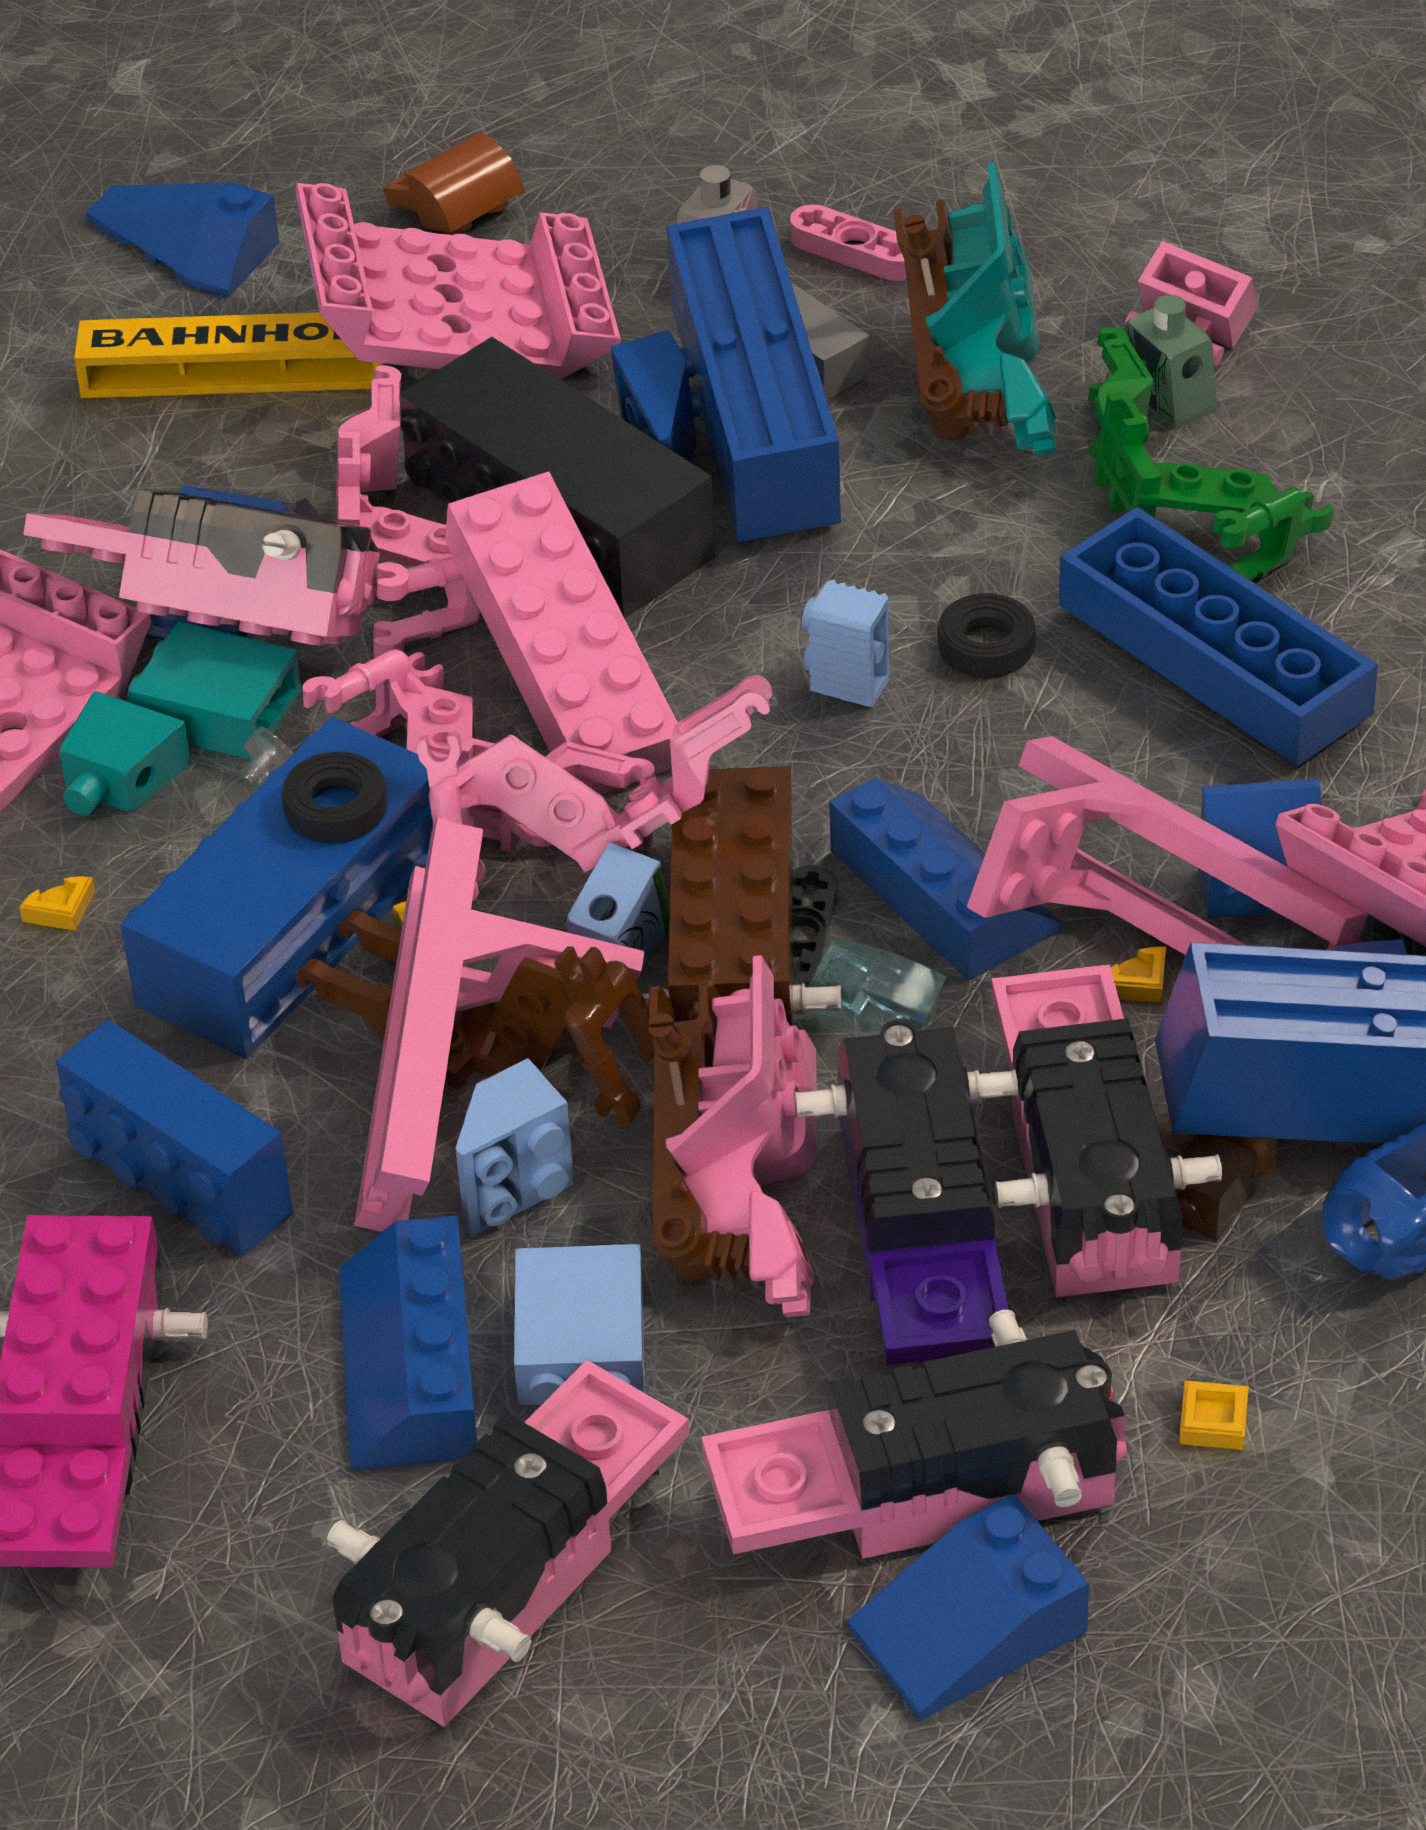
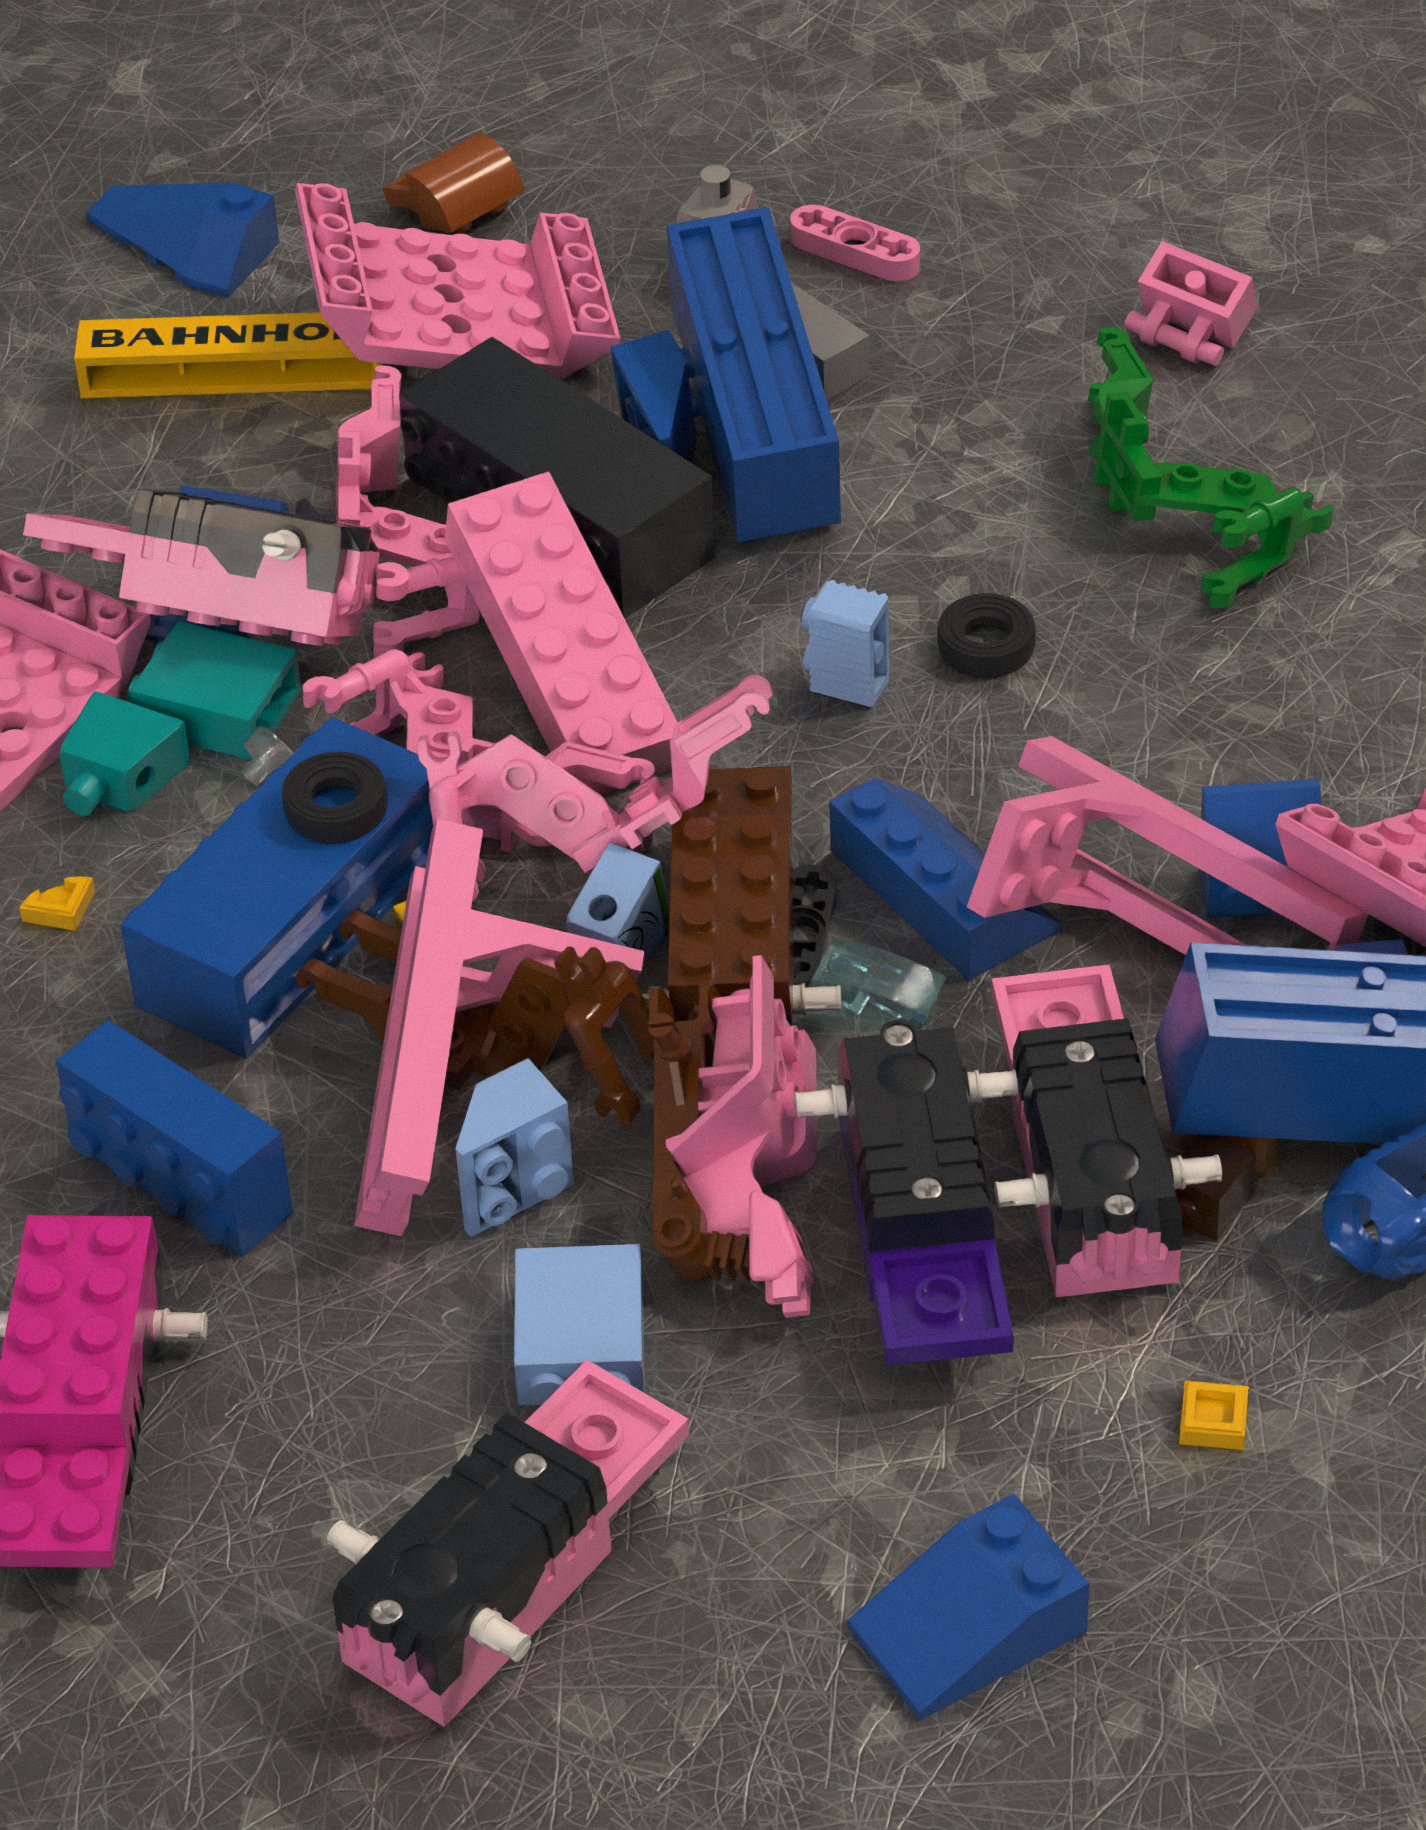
blue slope [339,1215,478,1470] -> none
piece [701,1310,1127,1559] -> none
teal piece [894,162,1057,457] -> none
blue brick [1059,507,1378,767] -> none
yellow tile [1111,947,1166,1003] -> none
sand green torso [1124,295,1217,429] -> none

